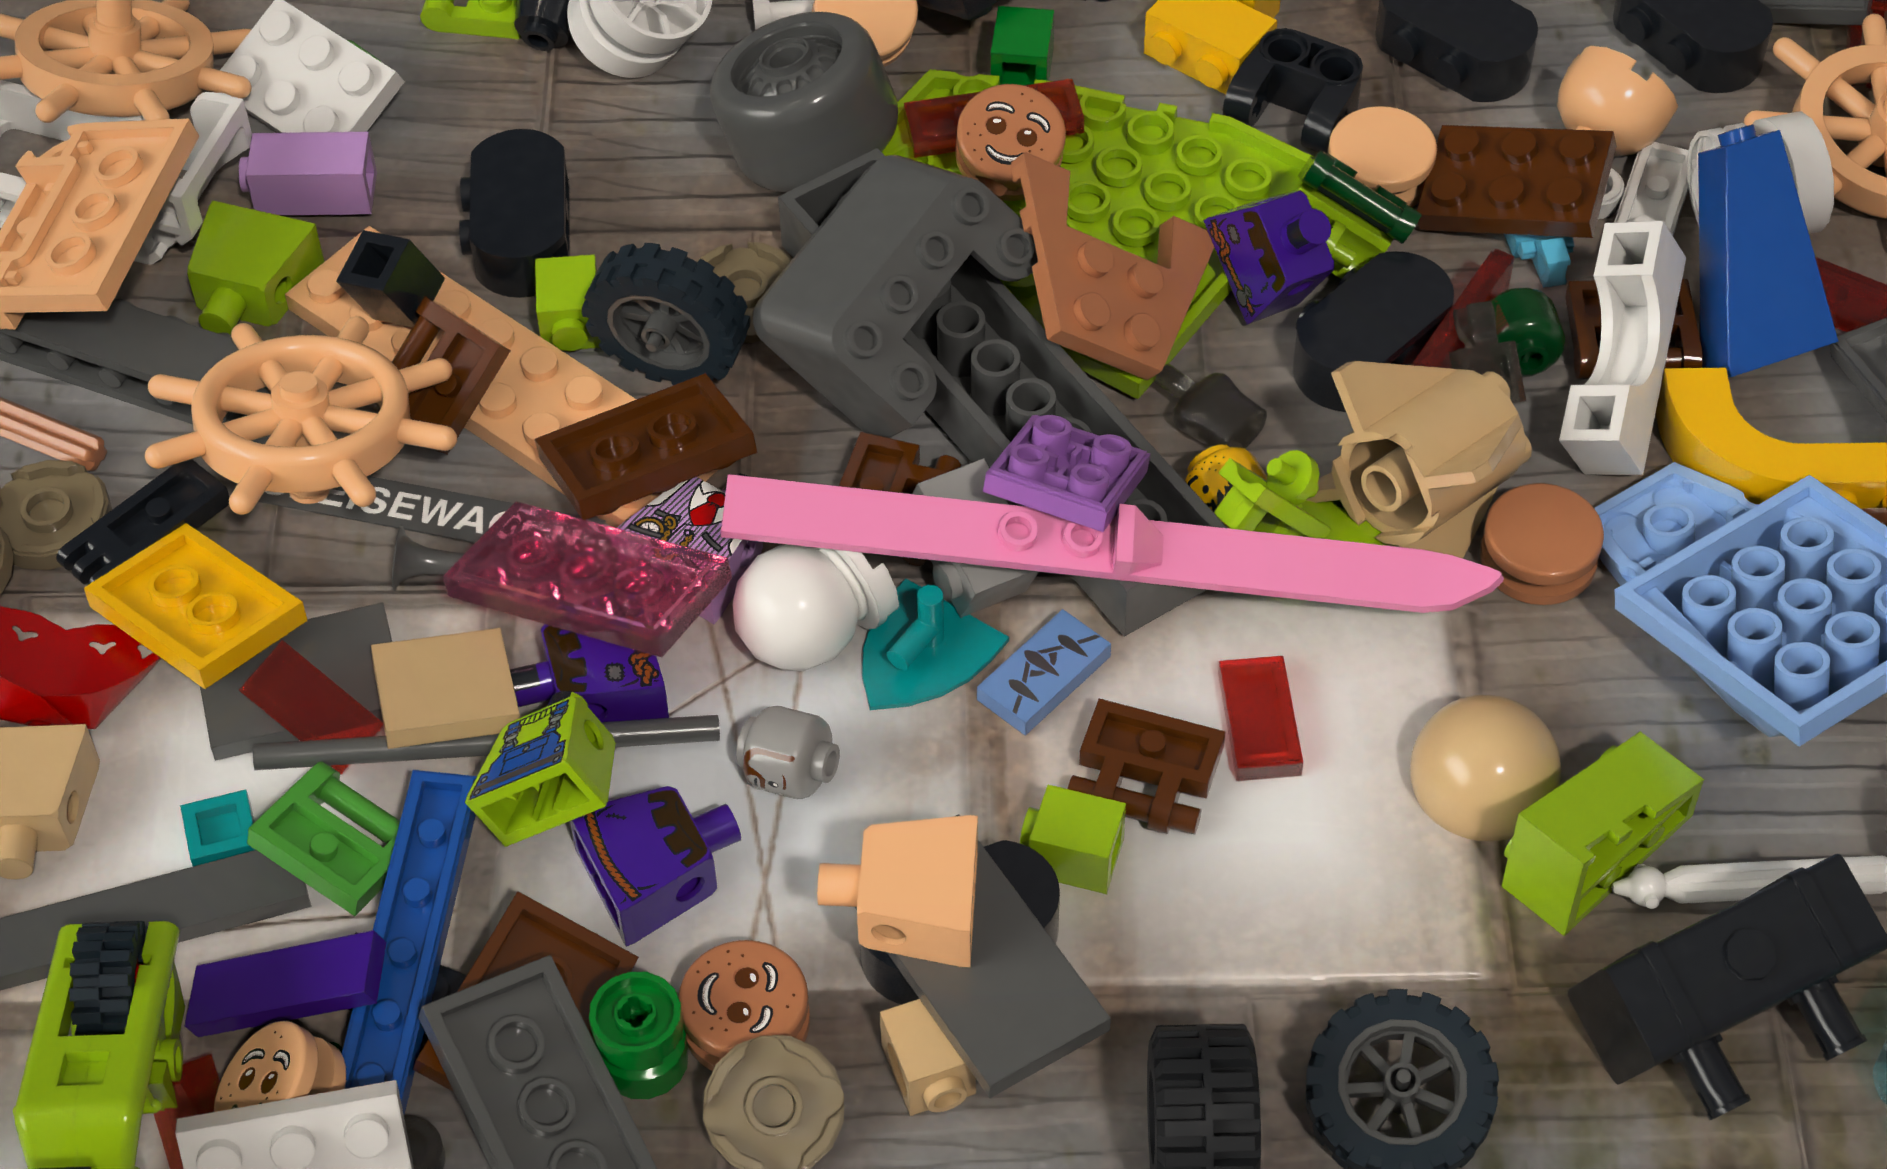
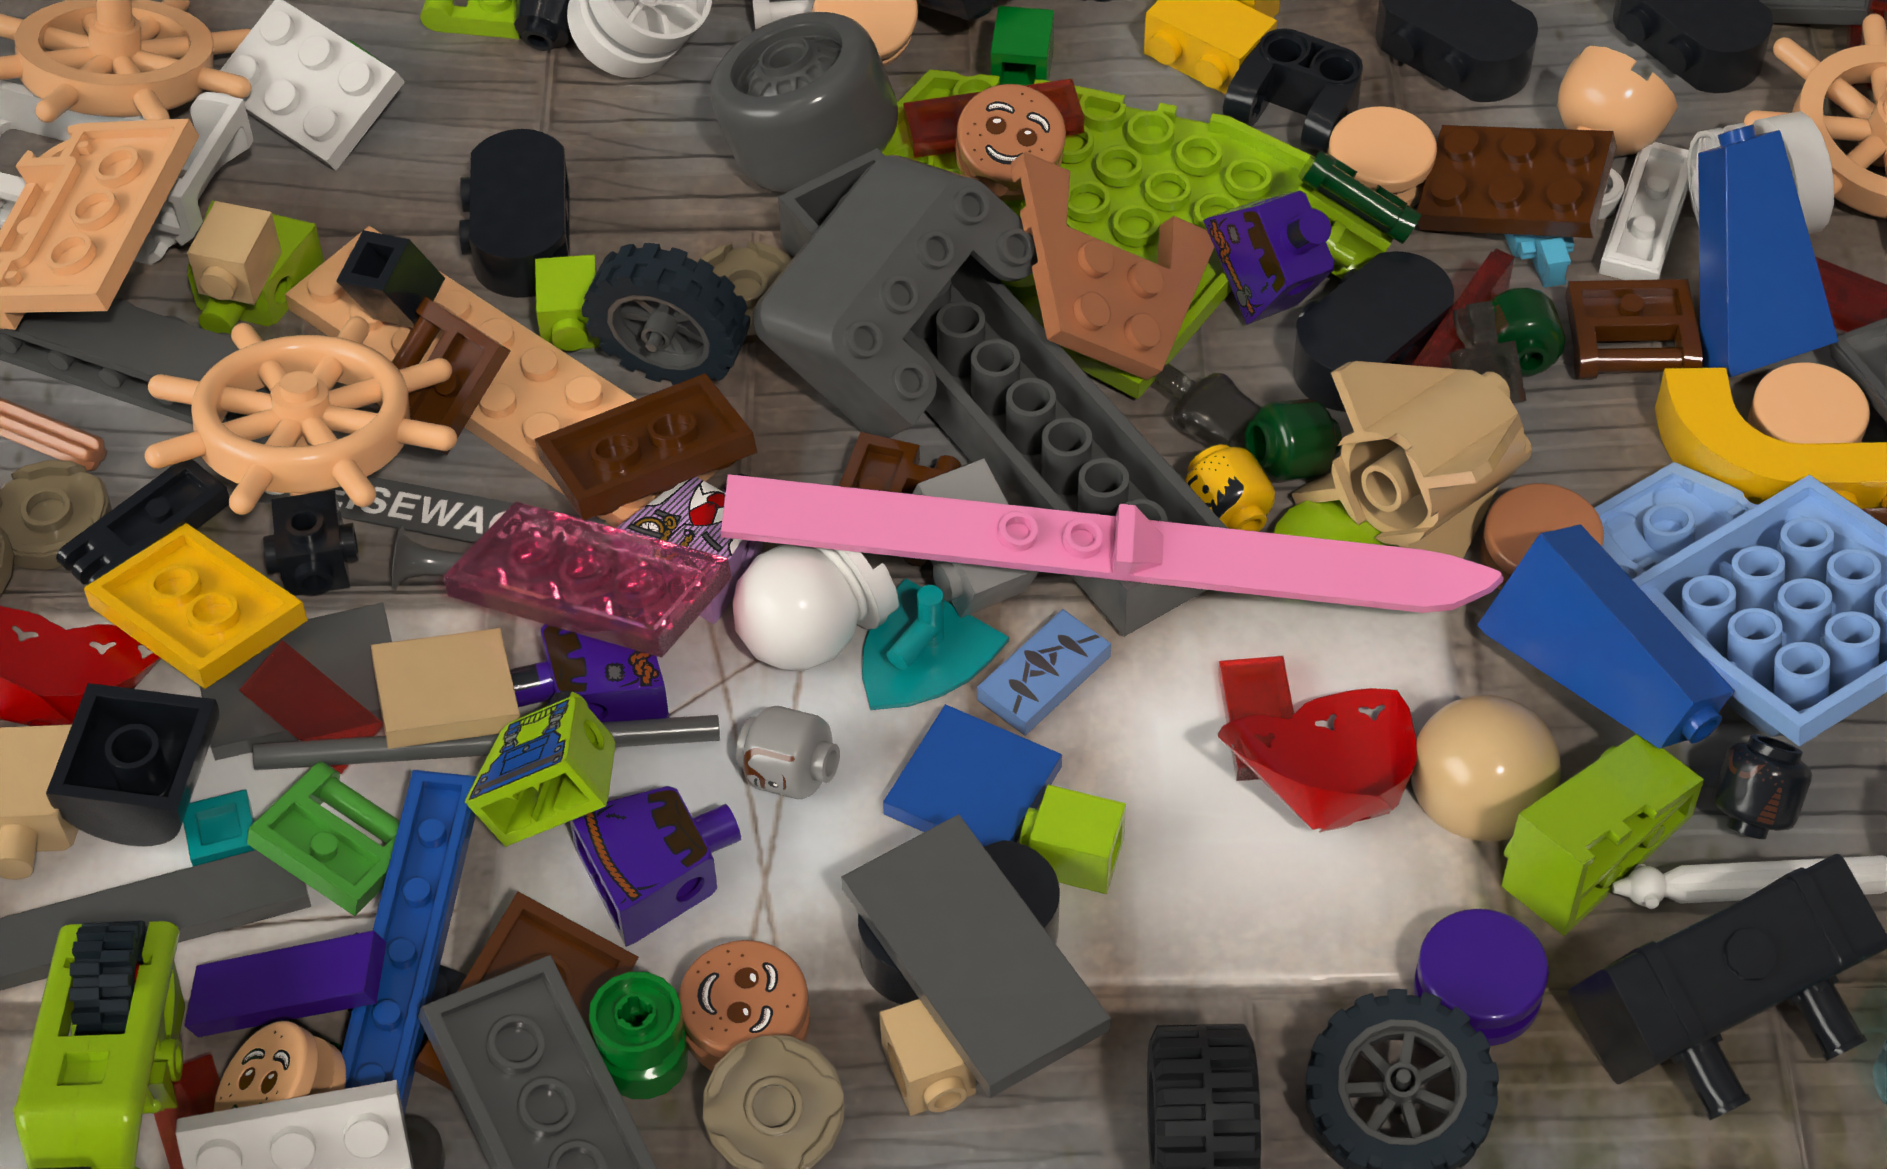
lavender brick [239,132,377,215] -> none
light nougat torso [817,815,978,967] -> none
medium lavender tile [983,415,1150,532] -> none
reddish brown plate [1068,698,1226,835] -> none
lime hips [1214,450,1332,539] -> none
white arch [1559,221,1686,475] -> none
none -> black brick [46,683,219,847]
none -> tan brick [187,201,282,305]
none -> black brick [263,490,359,596]
none -> blue tile [883,704,1062,847]
none -> red piece [1218,688,1417,833]
none -> dark green head [1245,399,1342,482]
none -> dark purple head [1414,909,1549,1046]
none -> blue slope [1477,524,1735,749]
none -> black head [1712,734,1812,839]
none -> light nougat head [1747,362,1870,443]

